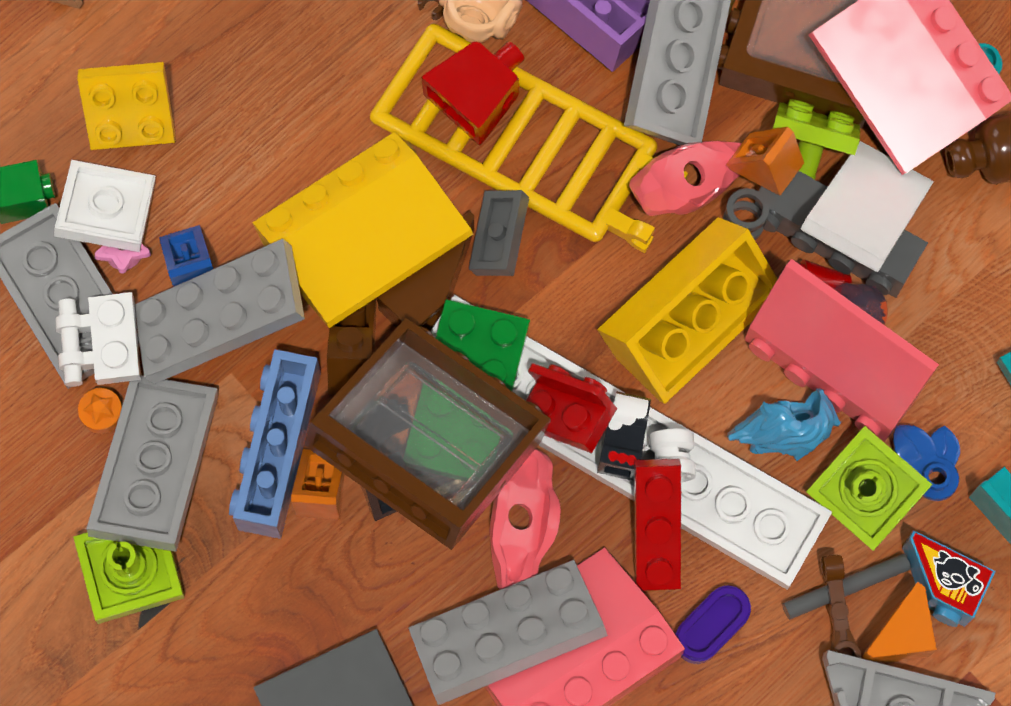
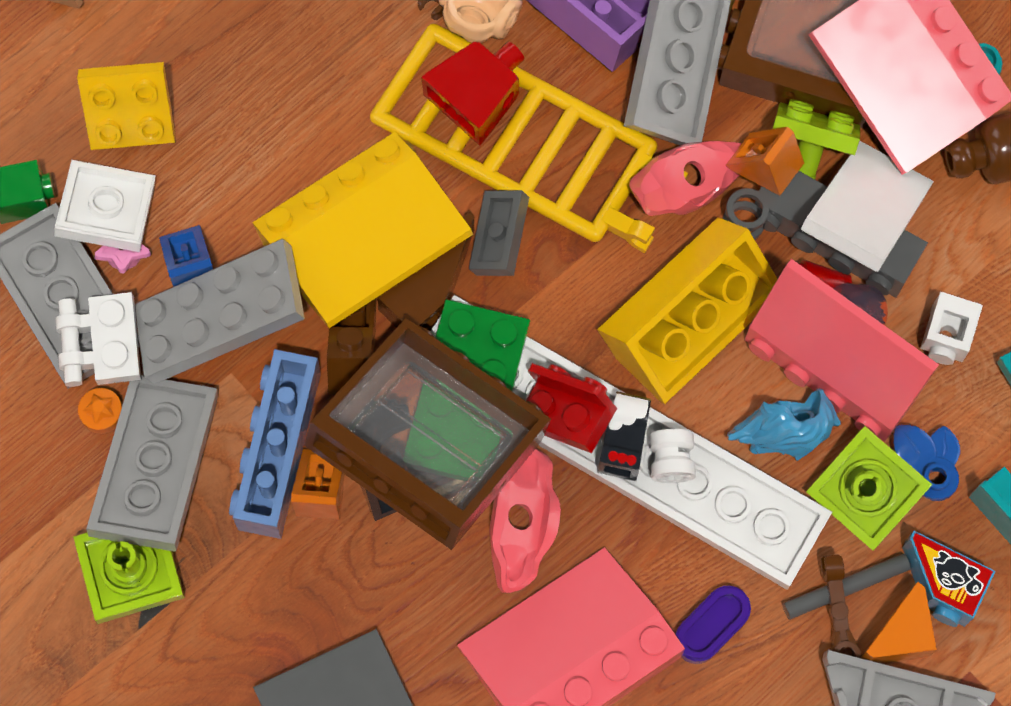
light grey plate [408,560,608,706] -> none
red plate [634,459,681,591] -> none
none -> white brick [920,292,983,365]

